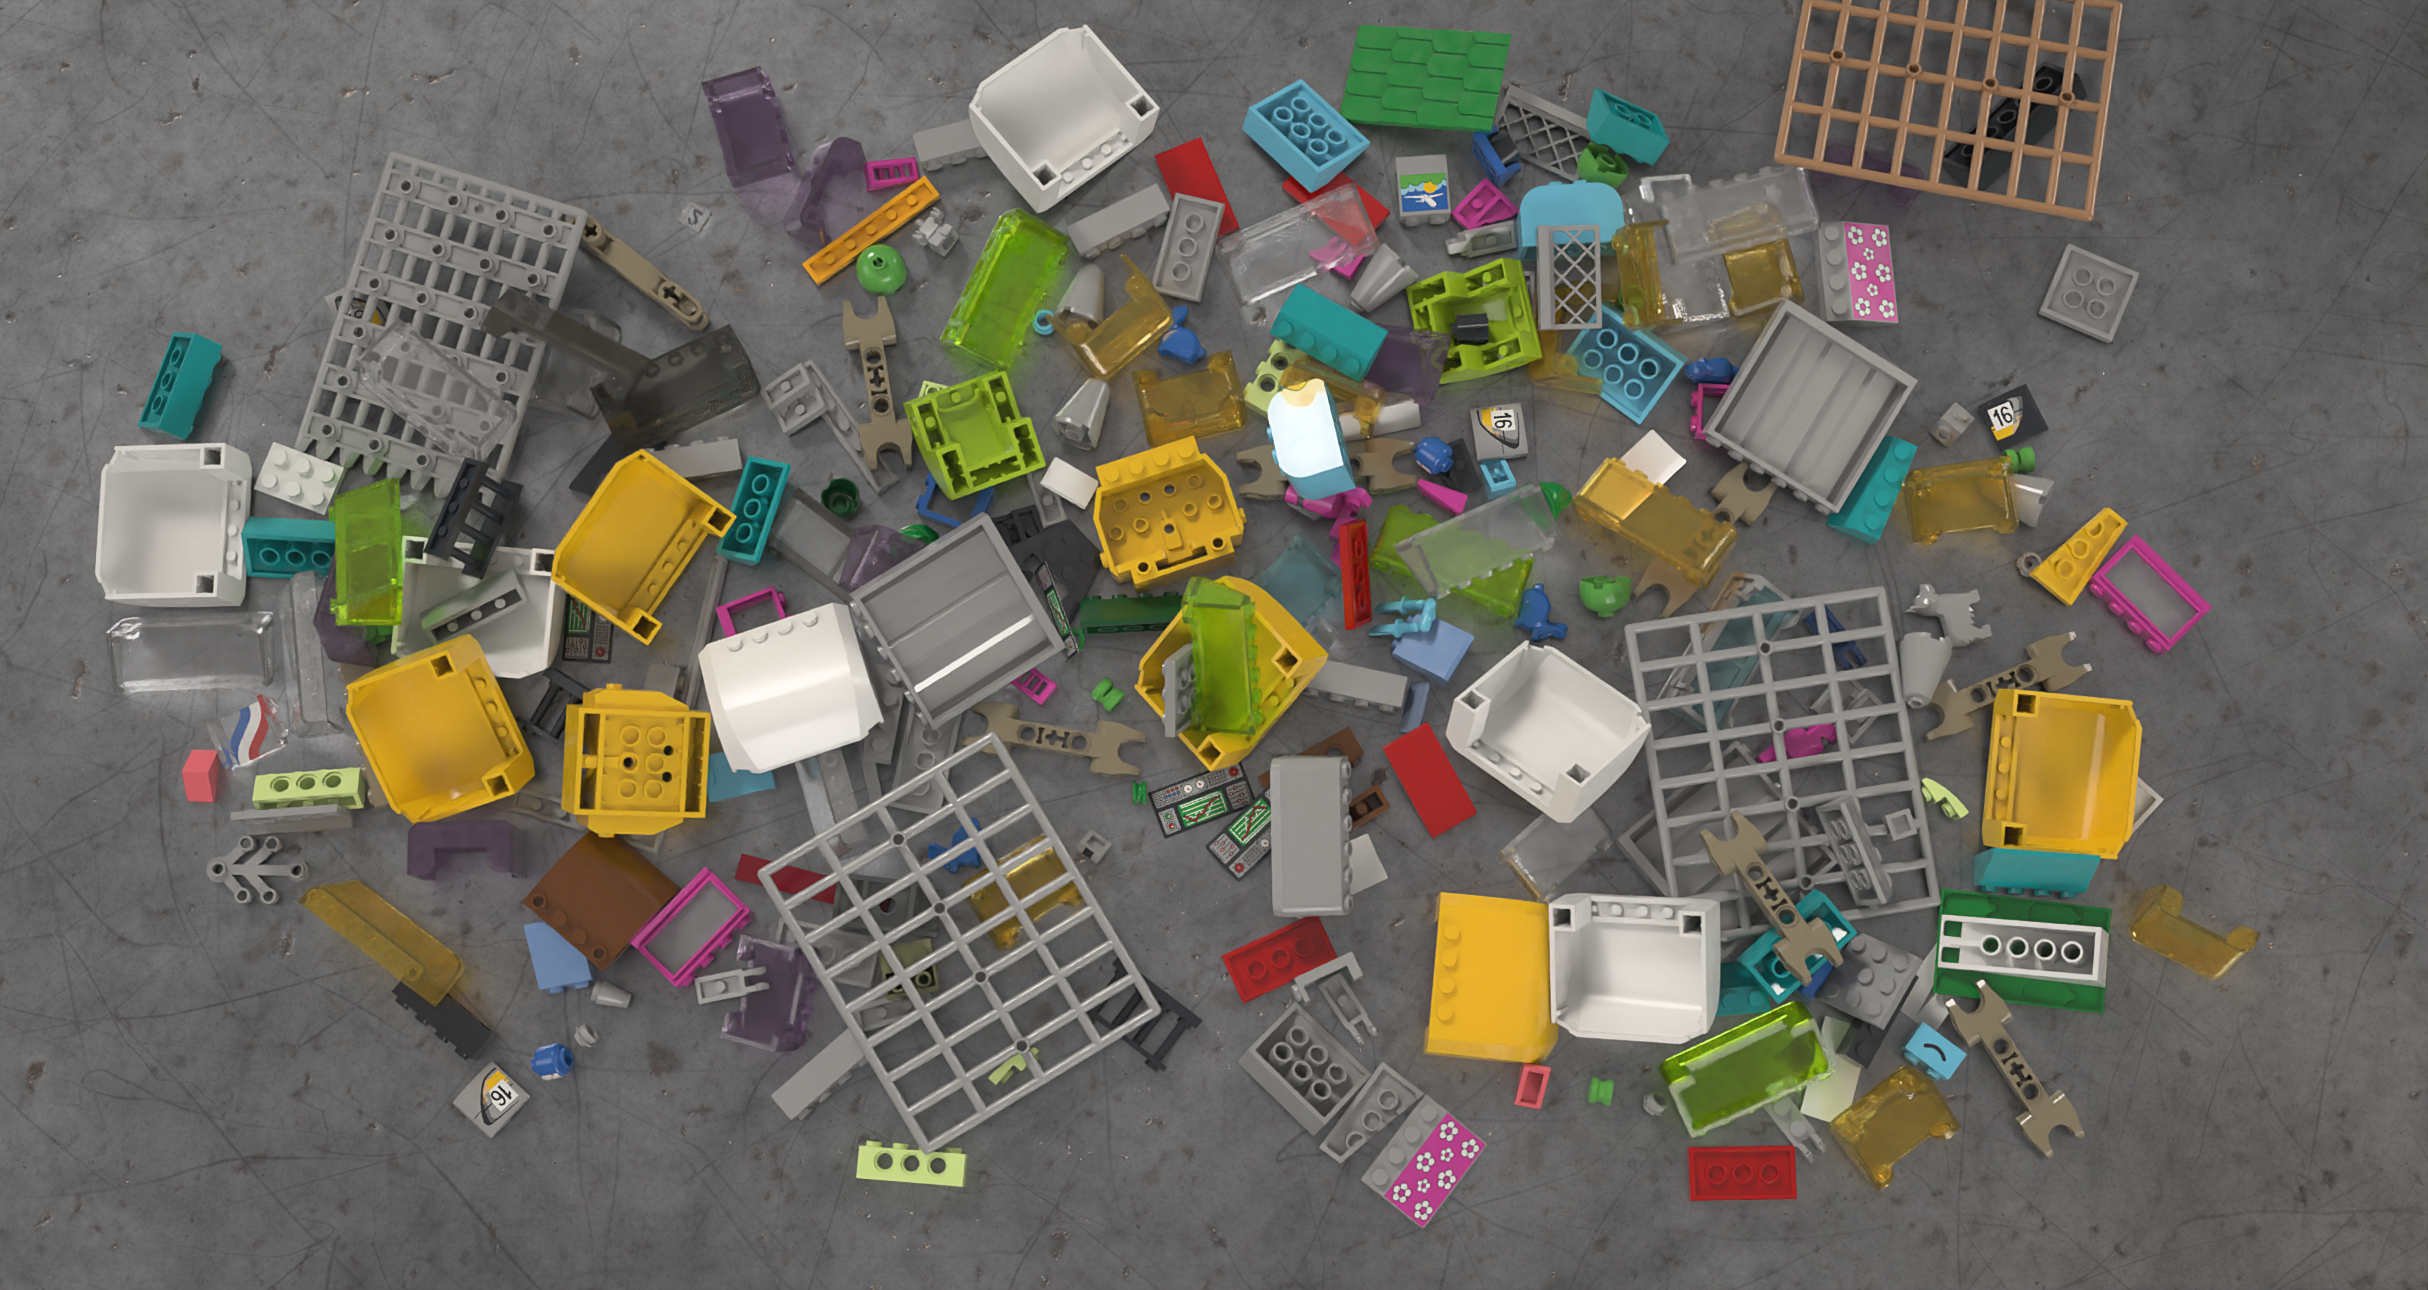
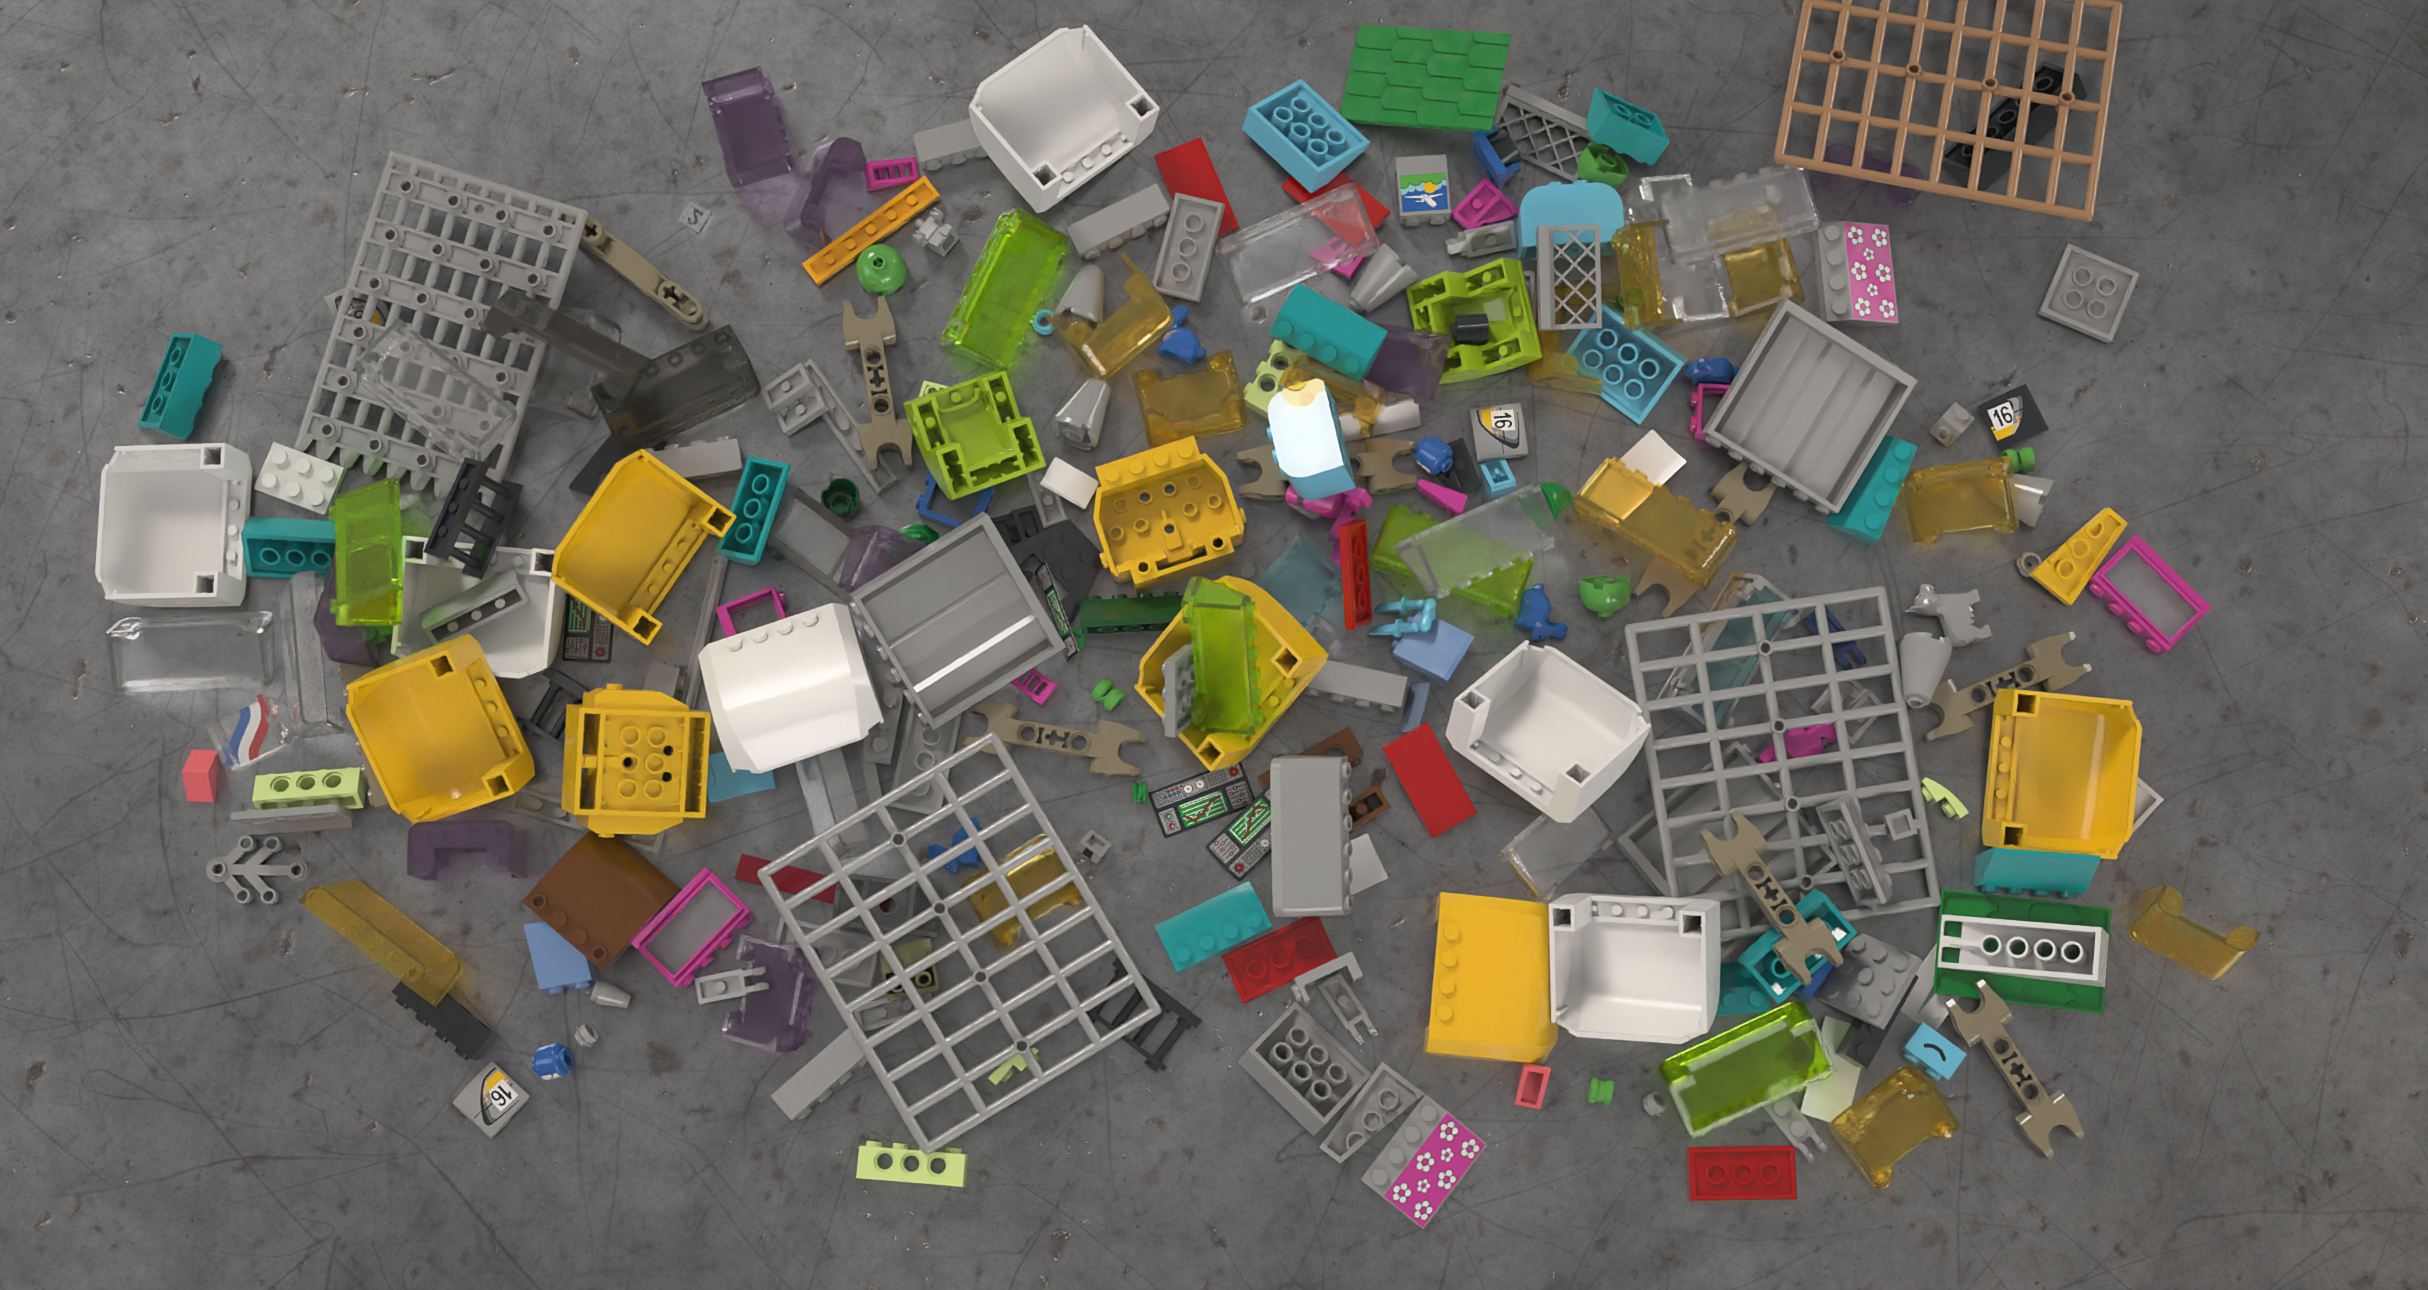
none -> teal slope [1154,881,1272,974]

